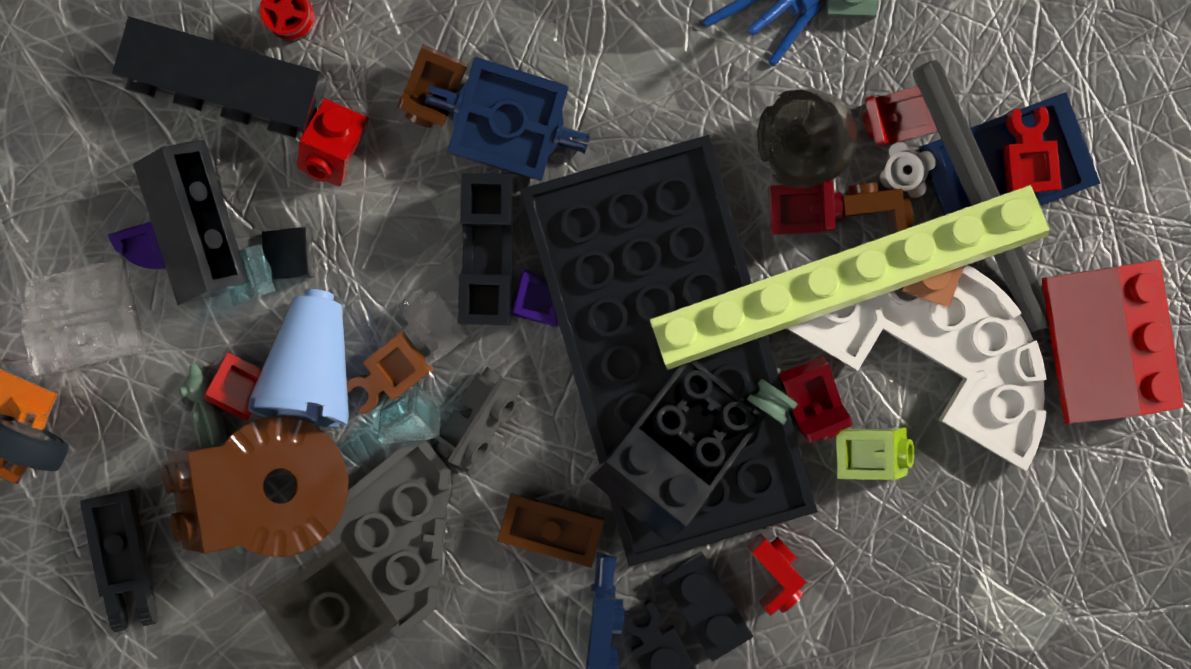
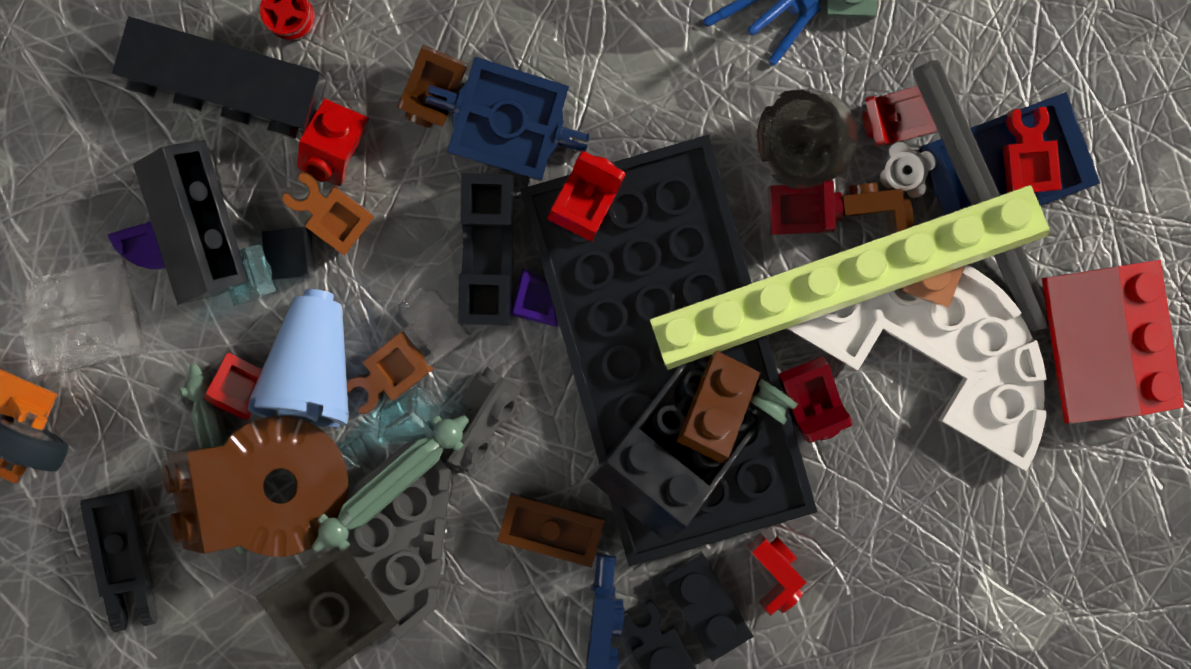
lime bracket [836,427,914,480] -> none
none -> dark orange plate [282,171,374,256]
none -> sand green wheel [312,415,469,552]
none -> red bracket [547,151,625,242]
none -> reddish brown plate [677,350,760,464]

